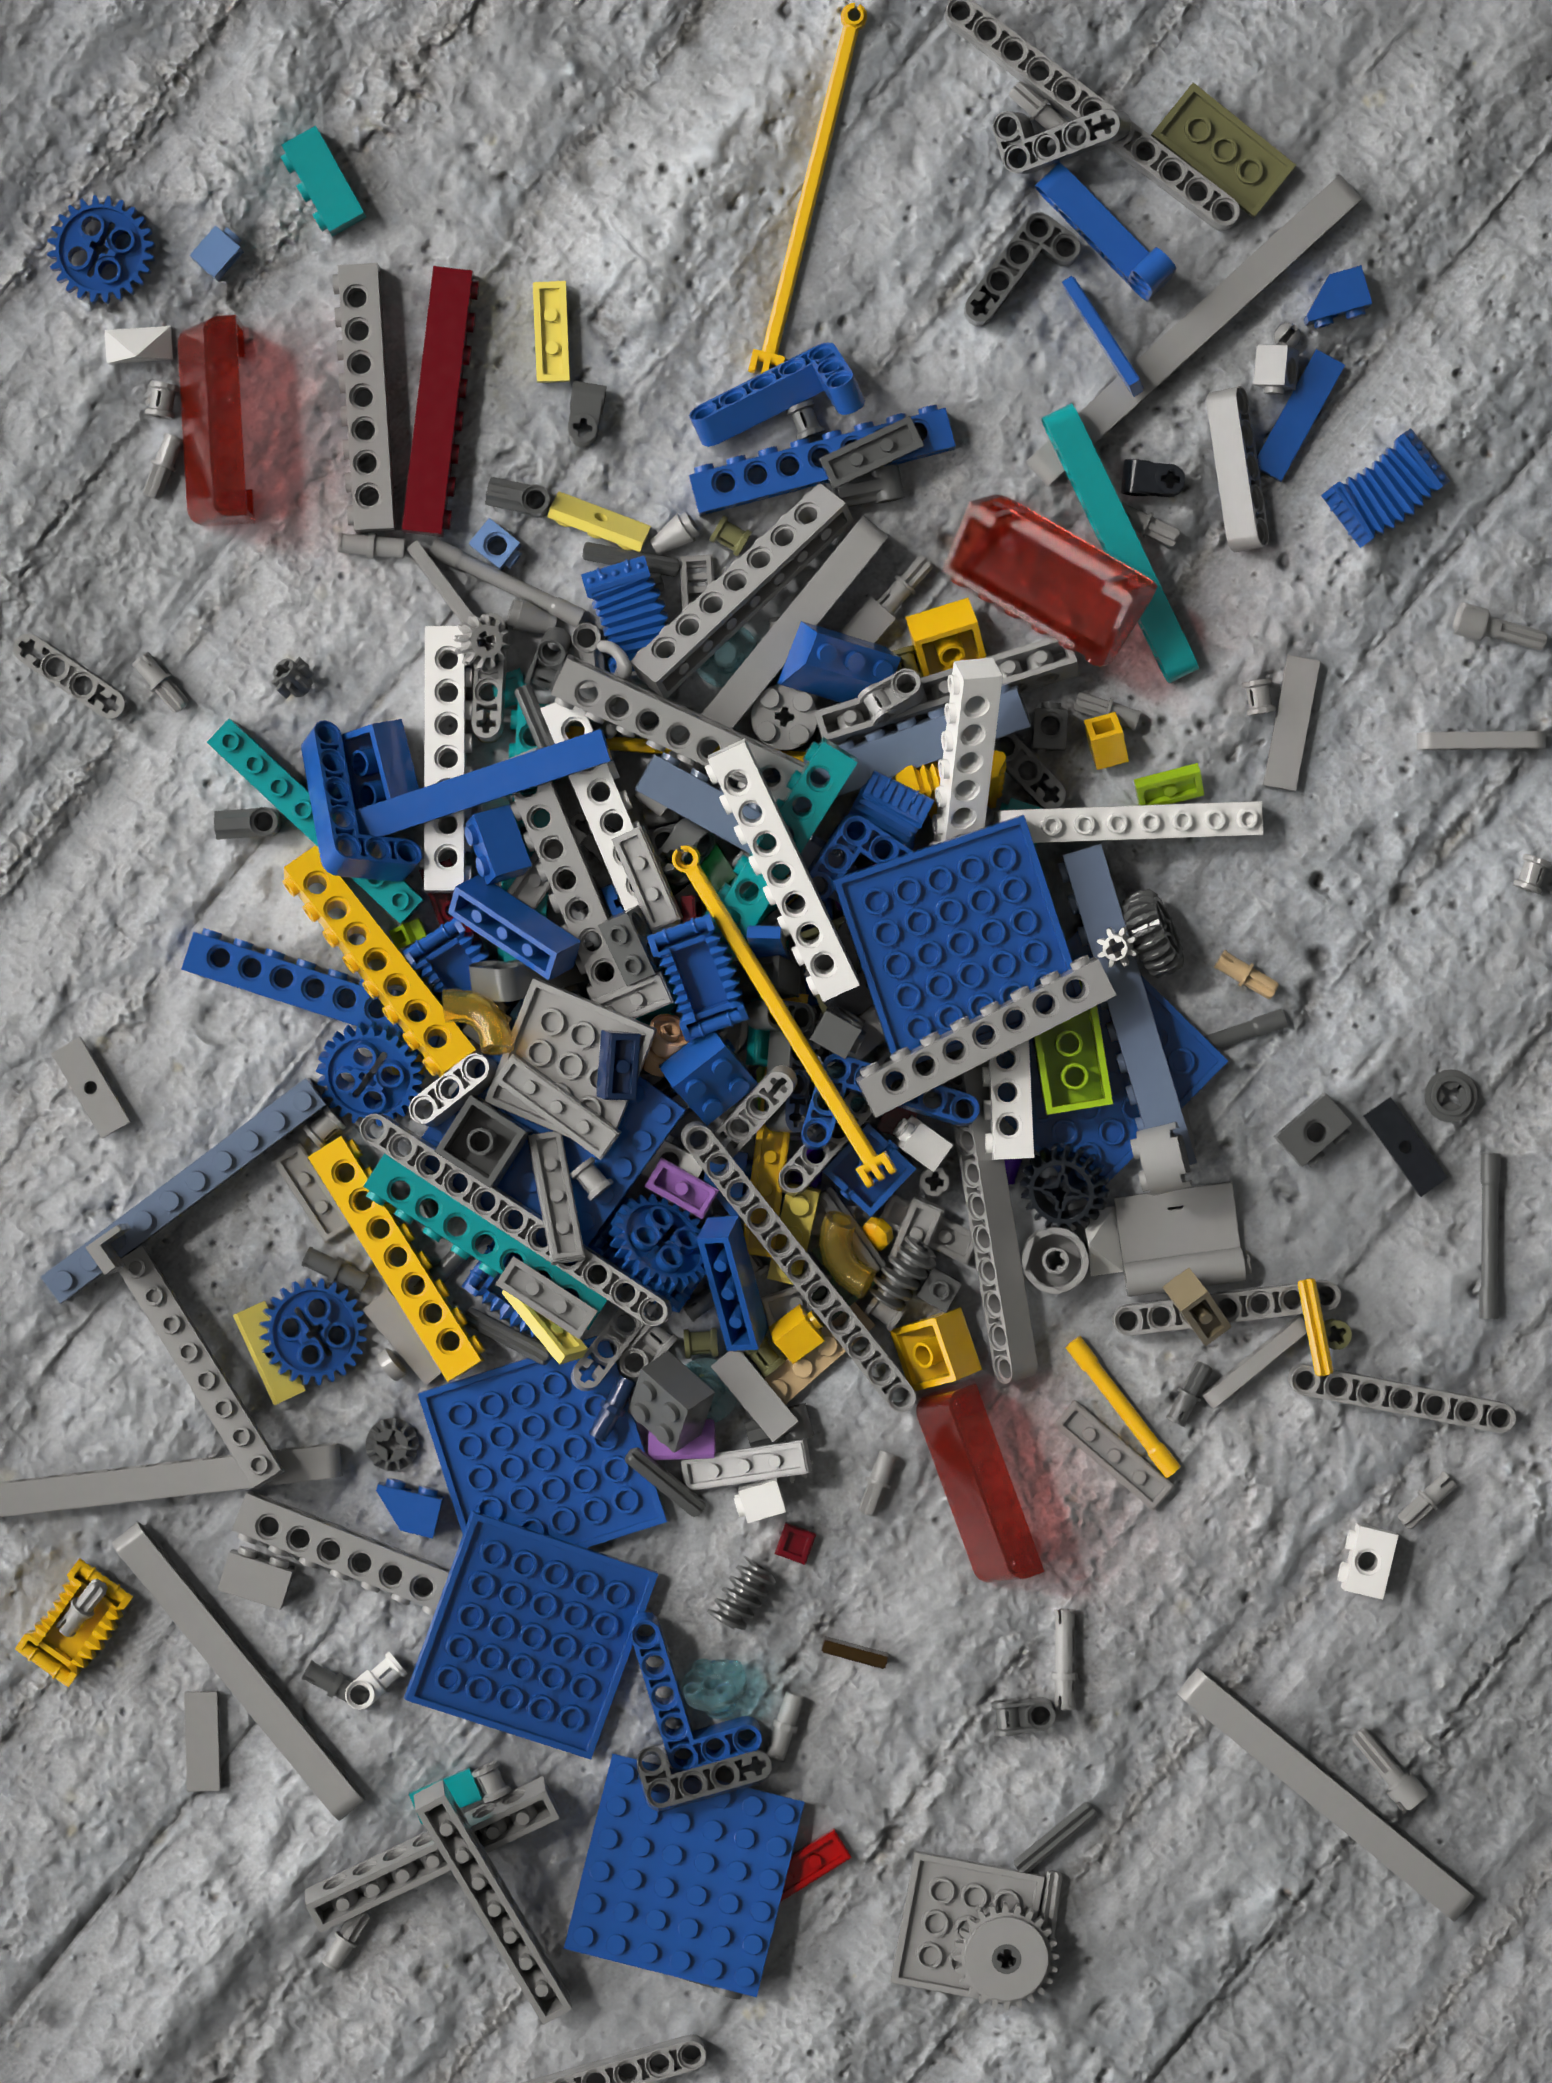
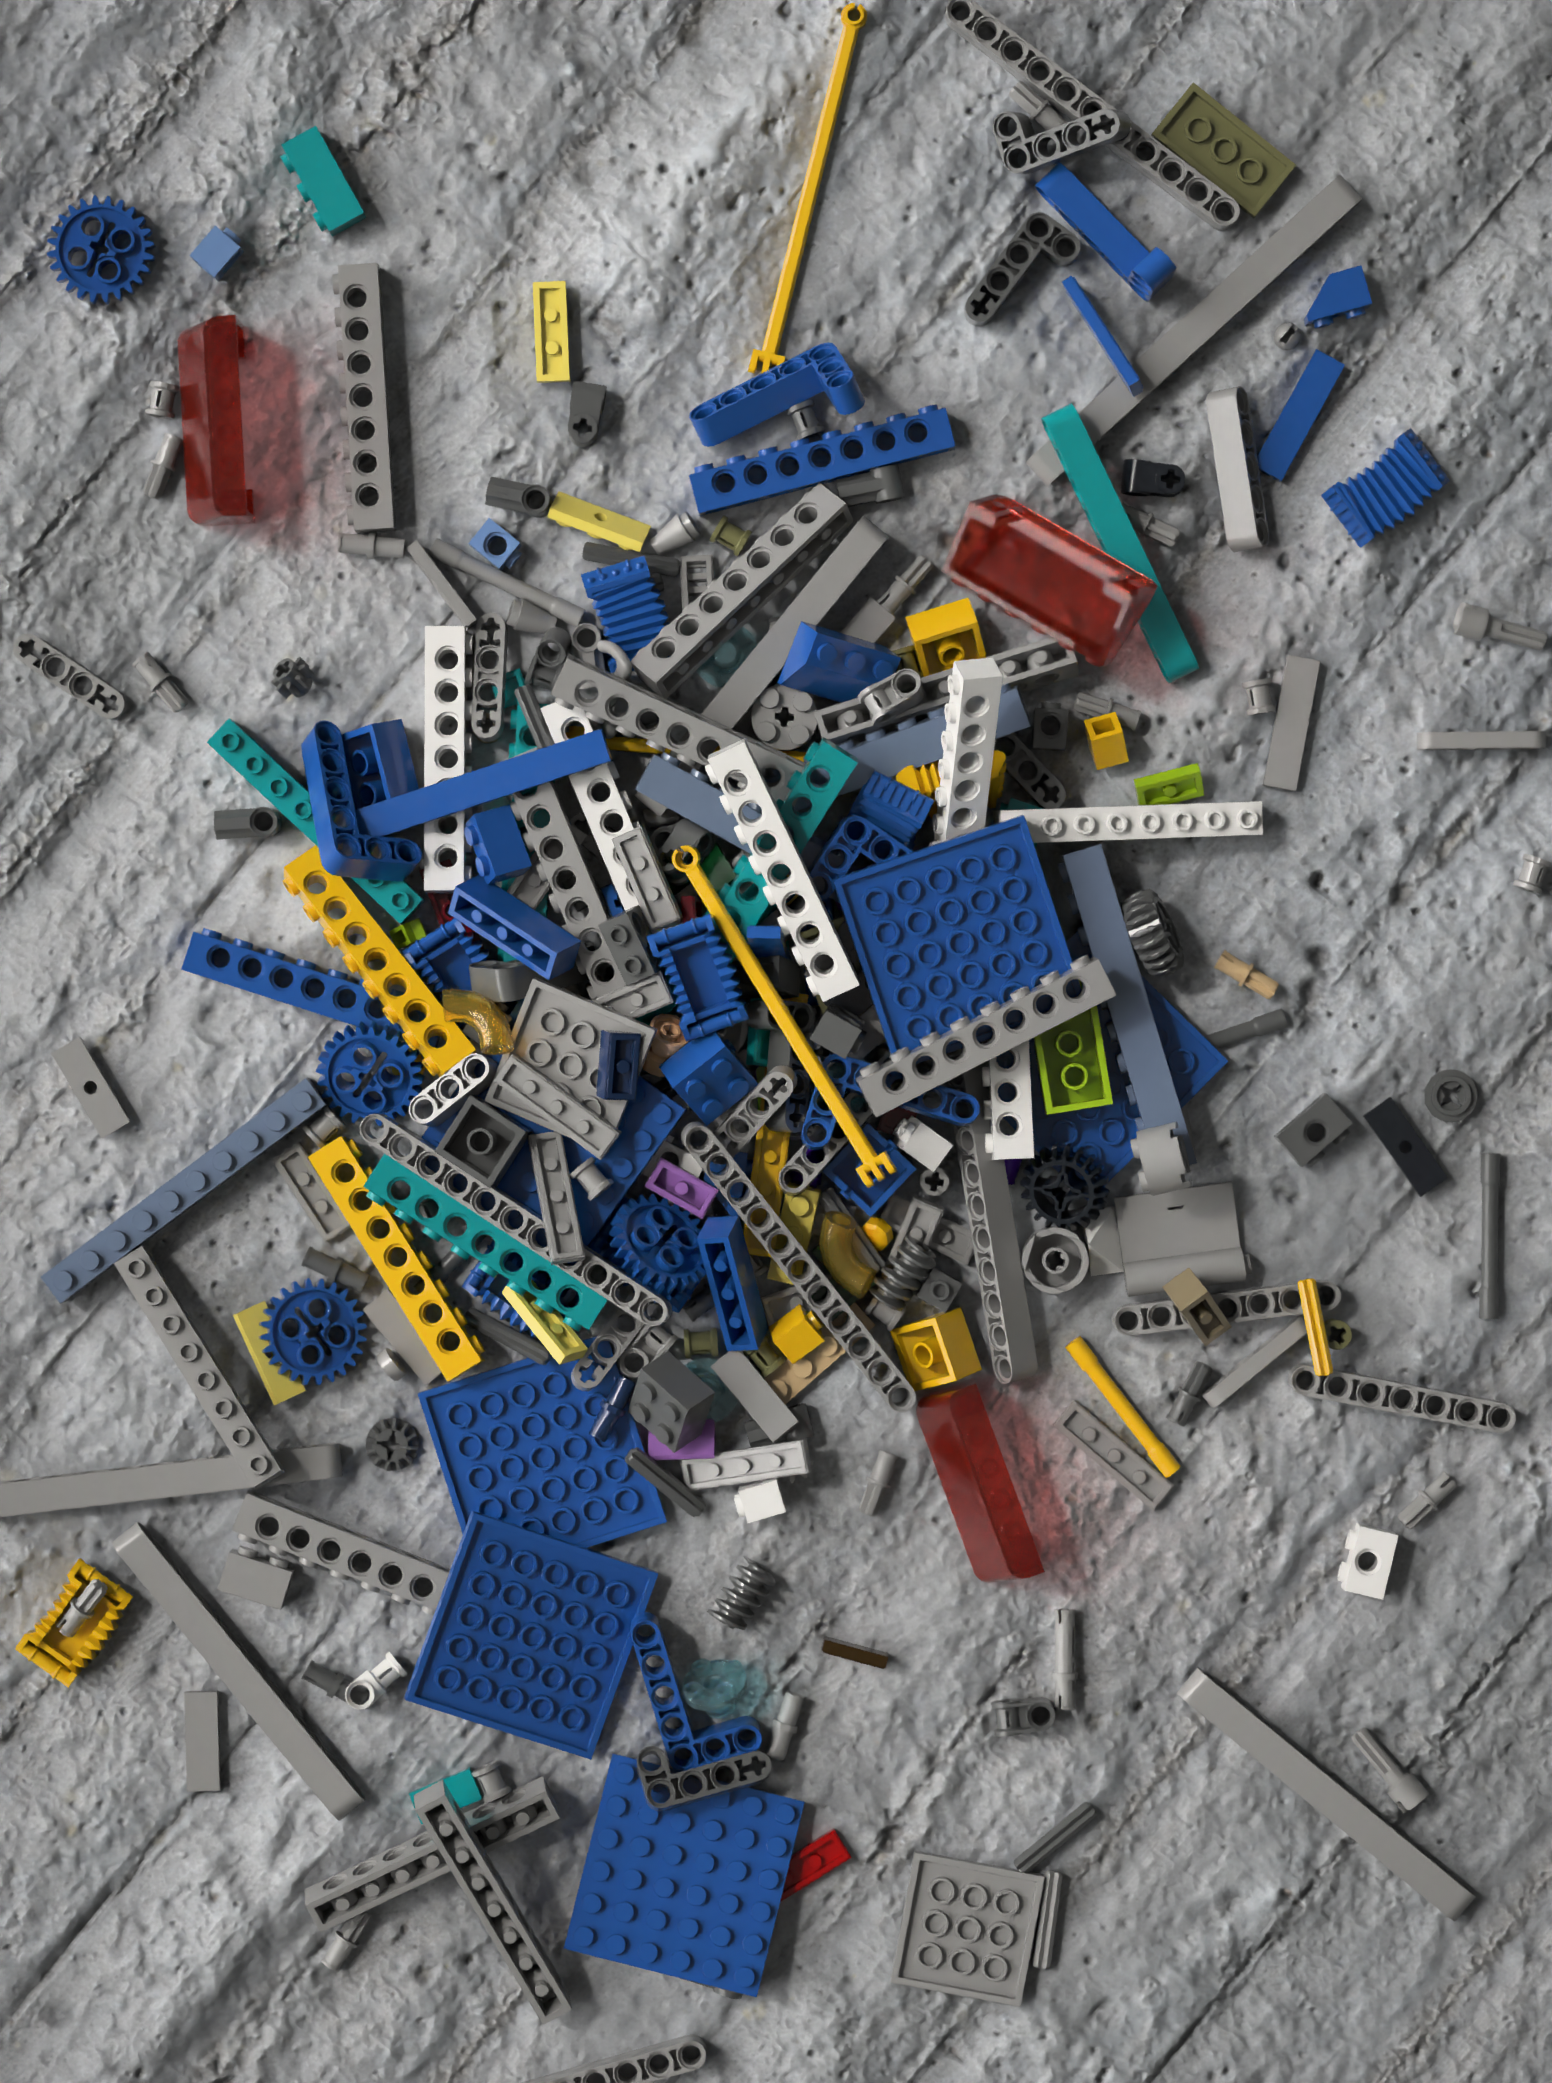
light grey panel [85,1223,131,1275] -> none
white slope [105,326,174,364] -> none
blue slope [376,1478,444,1539] -> none
dark red brick [402,266,480,537] -> none
light grey gear [453,614,511,670] -> none
light grey plate [495,1256,597,1339] -> none
dark red tile [774,1522,817,1565] -> none
dark grey plate [819,416,924,490] -> none
light grey gear [953,1902,1059,2010] -> none
white gear [1097,926,1139,967] -> none
brick [1253,345,1299,395] -> none

